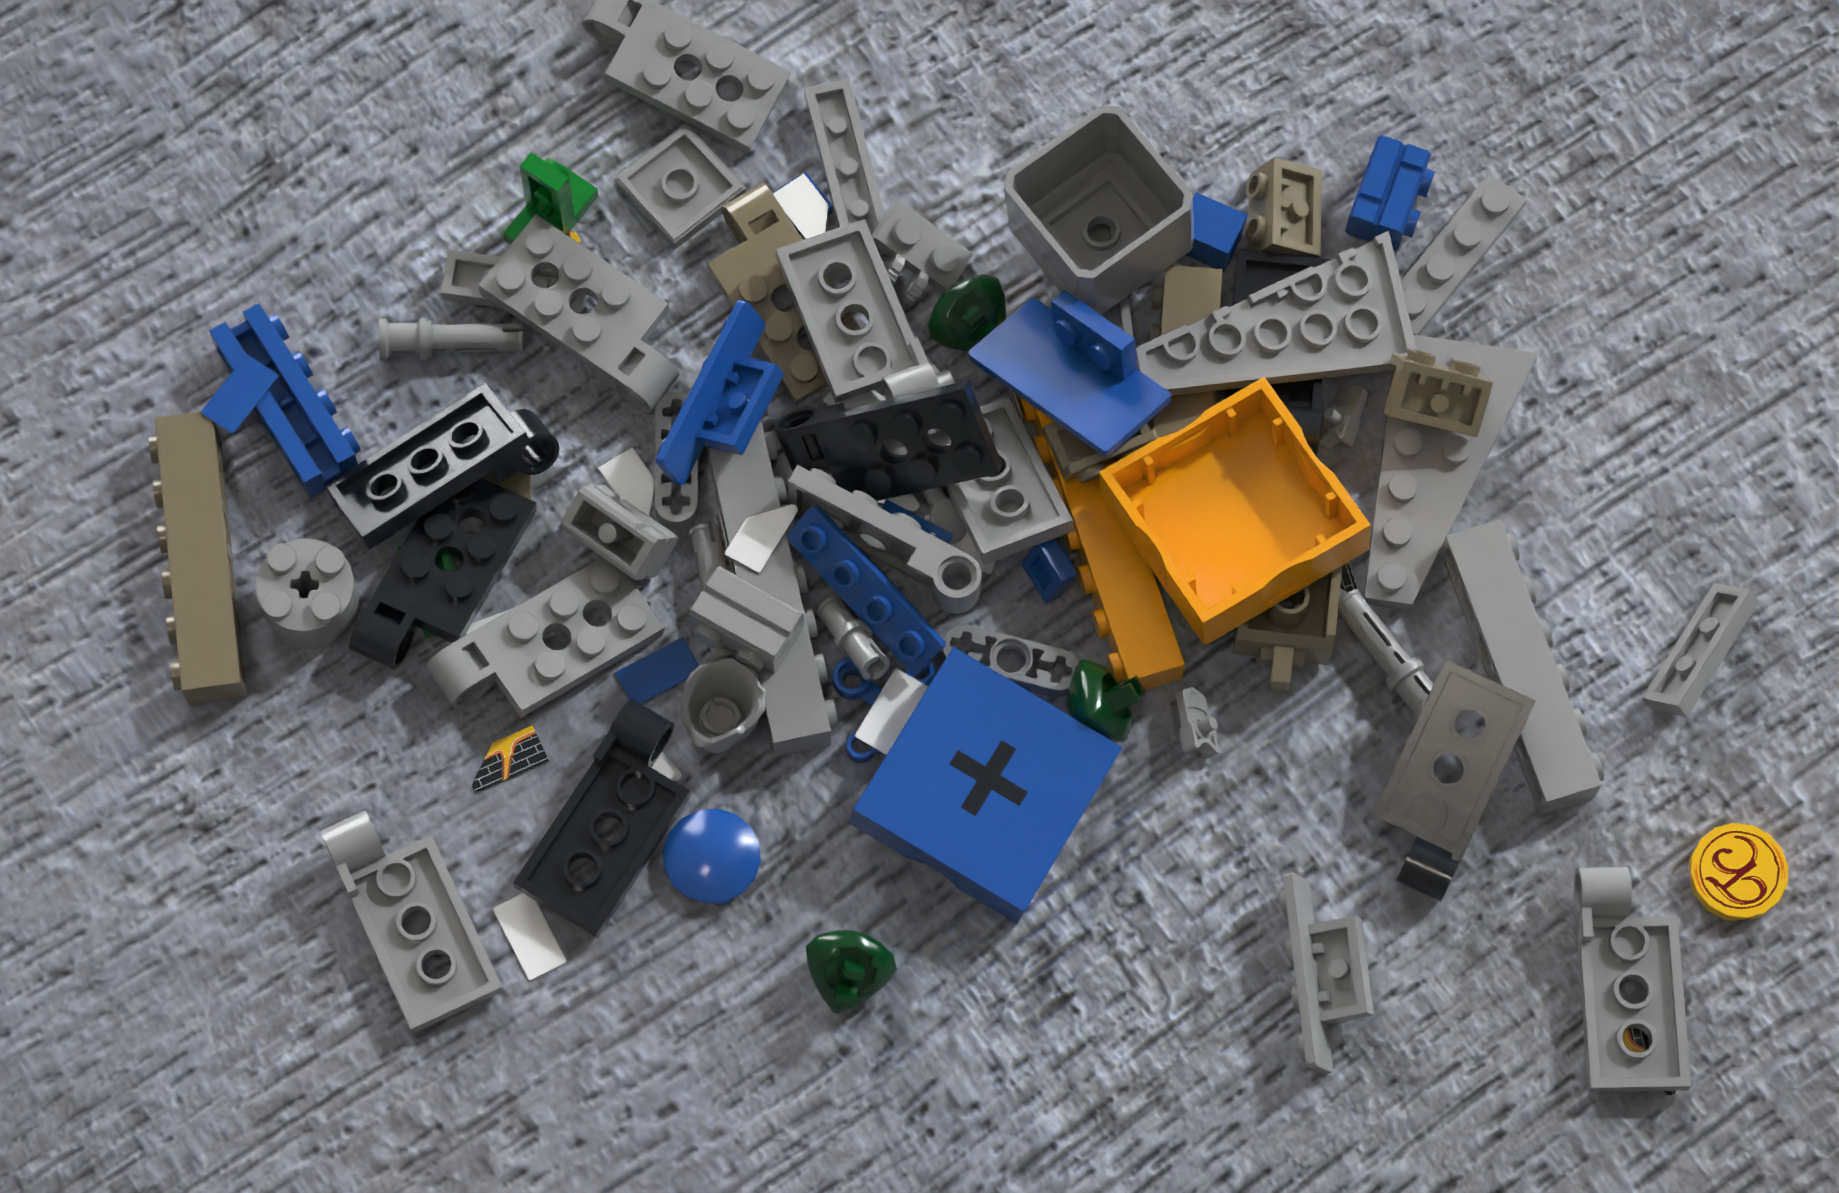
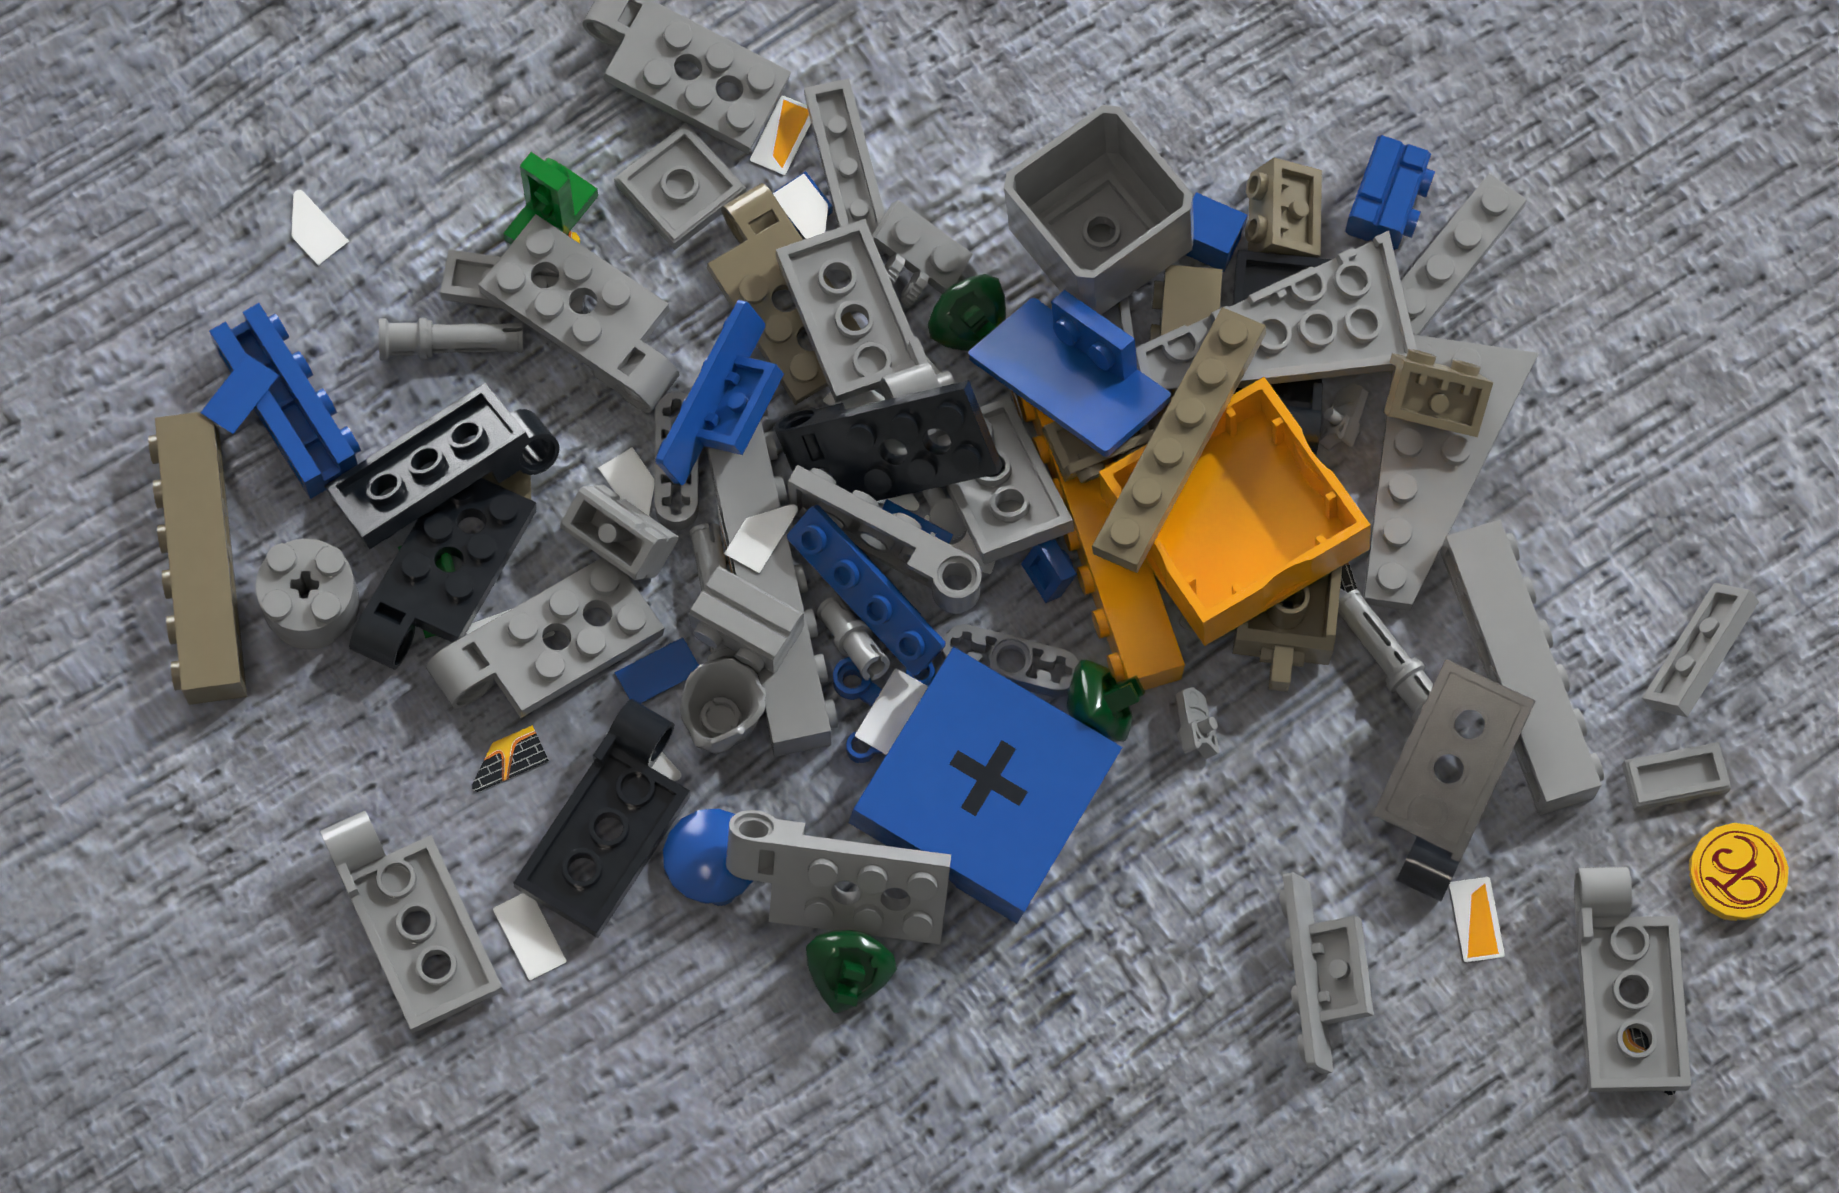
none -> white sticker [292,190,349,266]
none -> light grey hinge [726,810,951,945]
none -> sticker [750,96,811,175]
none -> dark tan plate [1092,307,1266,573]
none -> sticker [1449,877,1505,962]
none -> light grey tile [1622,742,1731,811]

